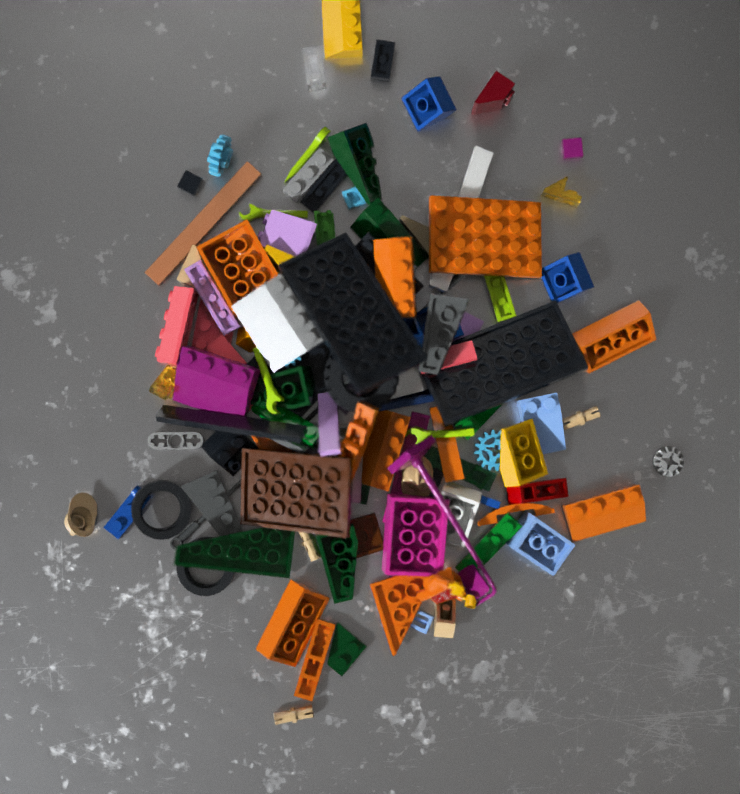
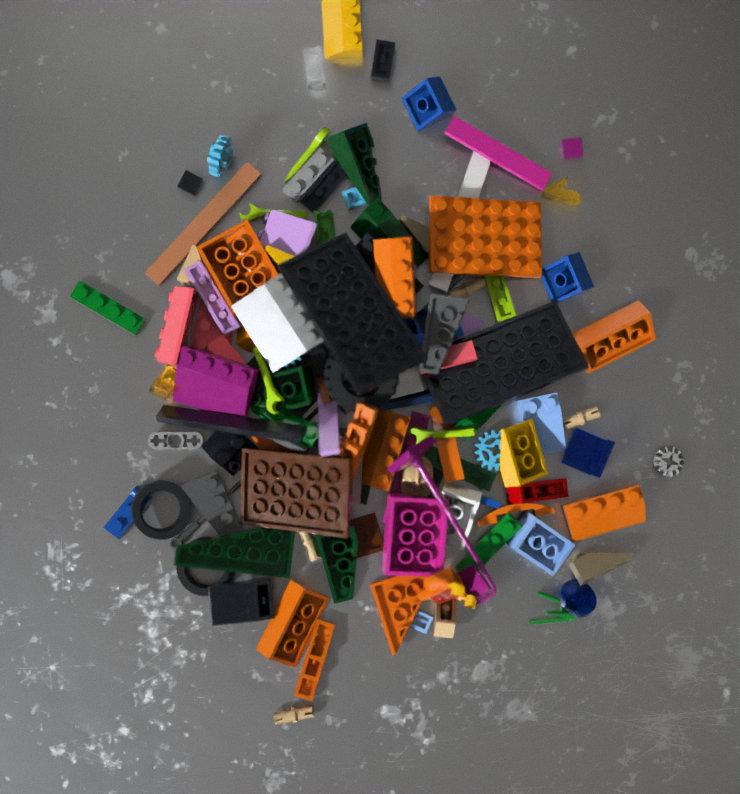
tan piece [64,492,97,537] -> none
dark green wing [327,622,367,676] -> none
dark red slope [471,71,515,115] -> none
none -> green plate [69,280,146,335]
none -> black slope [208,578,275,626]
none -> reddish brown tile [316,377,331,405]
none -> dark pink tile [444,116,552,191]
none -> tan pin [447,276,487,298]
none -> green plant [529,591,577,624]
none -> clear blue tile [559,579,597,618]
none -> clear blue bracket [561,428,615,478]
none -> dark tan slope [569,553,634,586]

